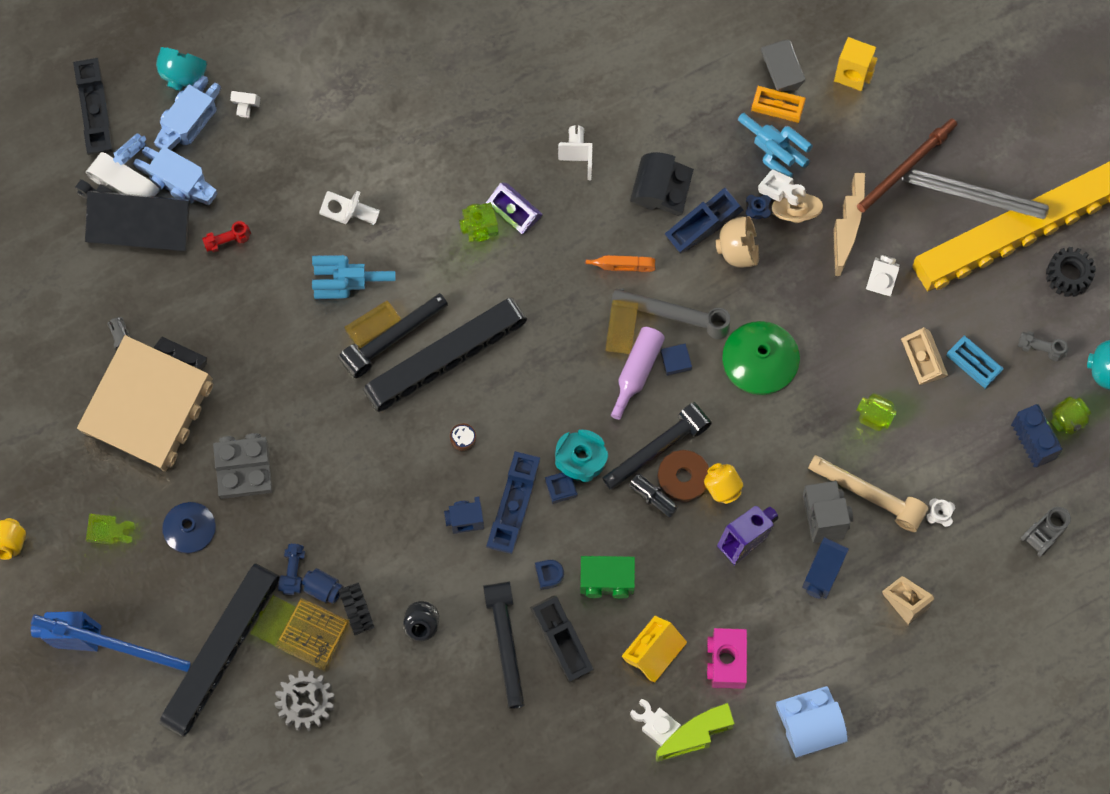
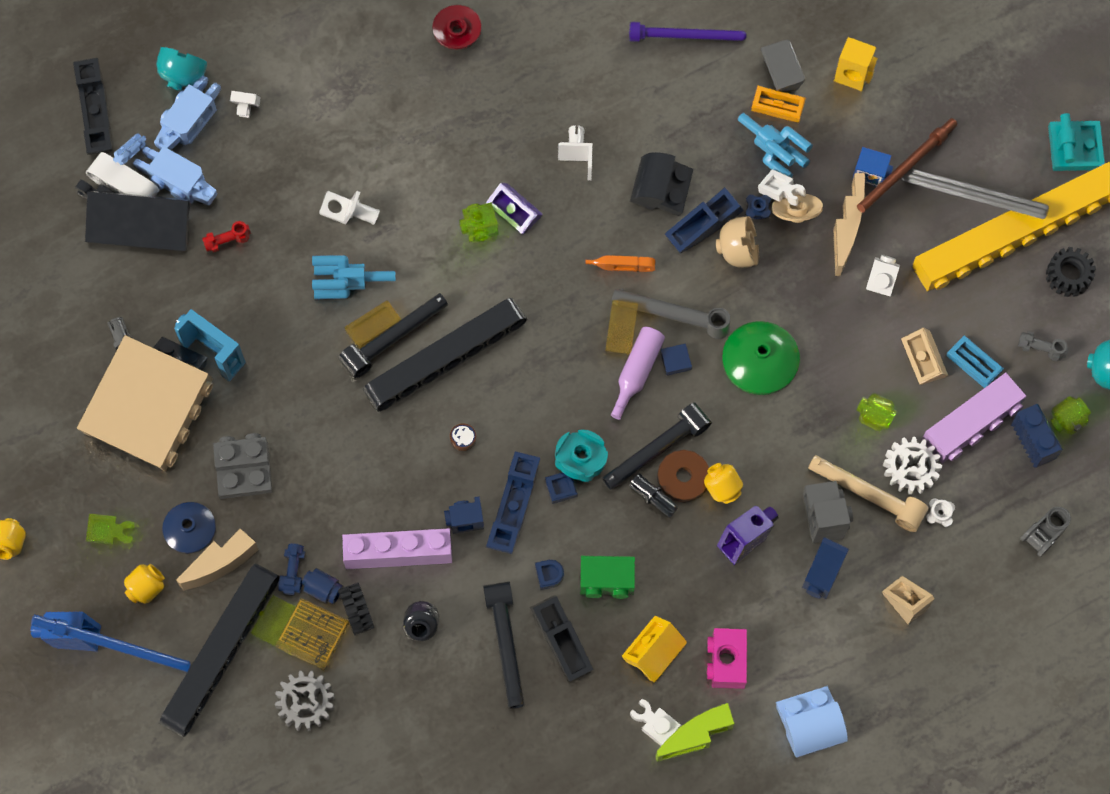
none -> yellow head [124,564,165,604]
none -> dark azure panel [174,309,246,382]
none -> tan slope [176,529,259,590]
none -> lavender brick [342,528,452,569]
none -> dark red dish [432,5,482,50]
none -> dark purple piece [629,22,747,42]
none -> blue brick [853,147,893,187]
none -> white gear [883,437,942,495]
none -> lavender brick [922,373,1026,463]
none -> teal plate [1048,113,1105,171]

